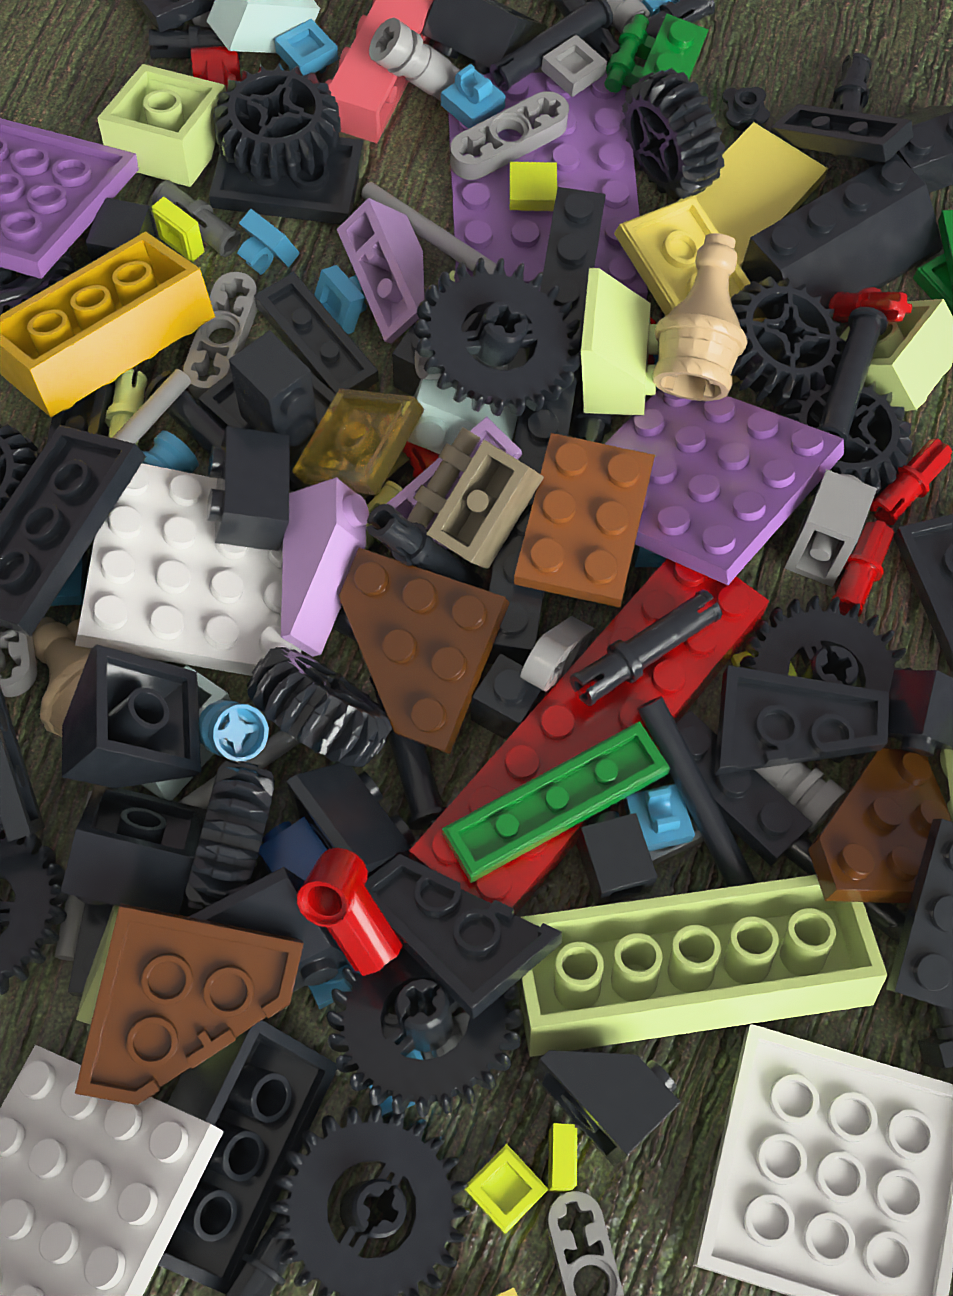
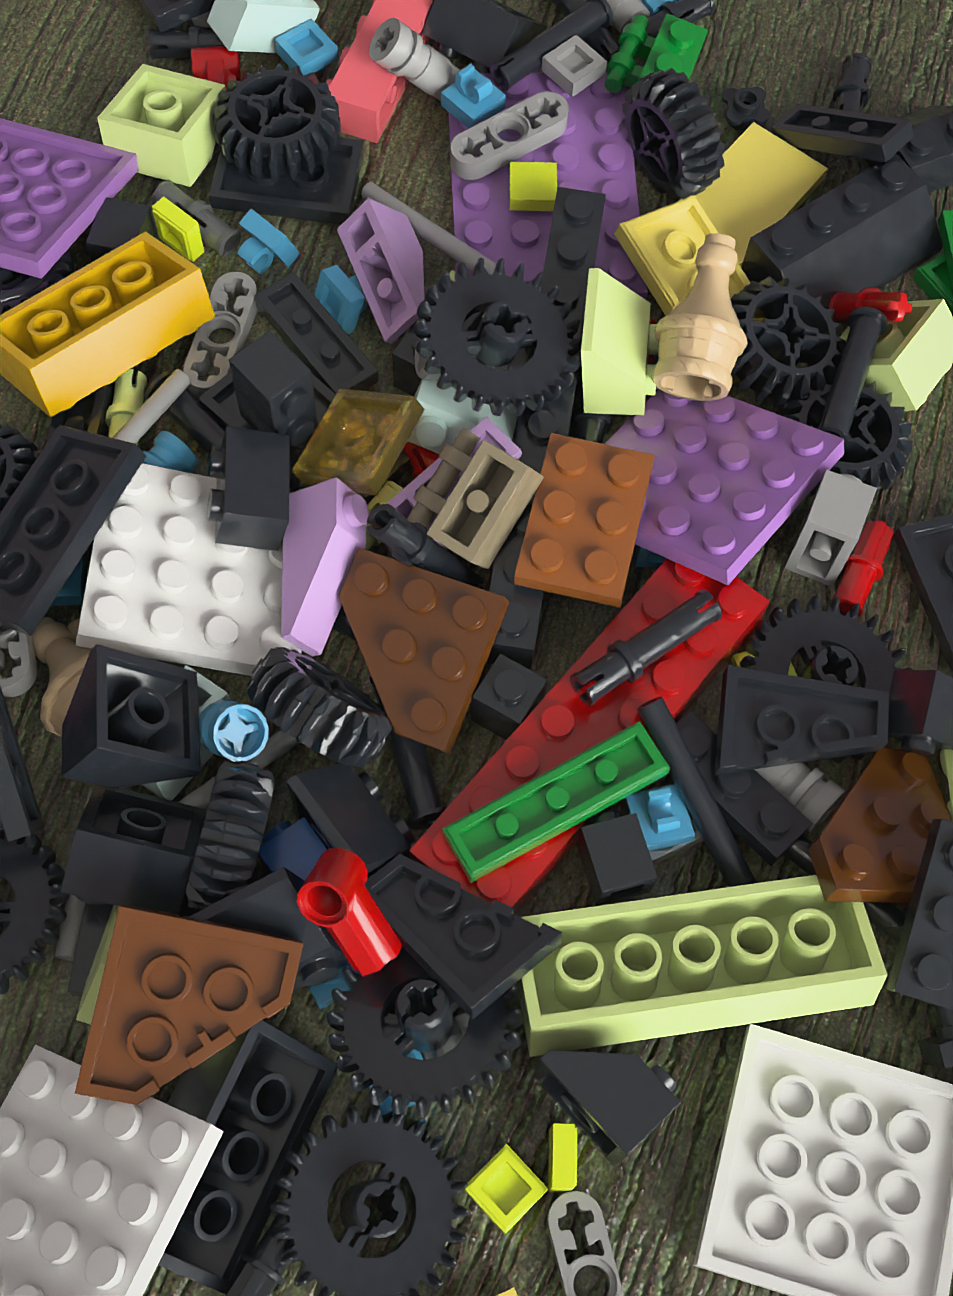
light grey beam [520,616,595,691] -> none
red axle [870,438,952,525] -> none

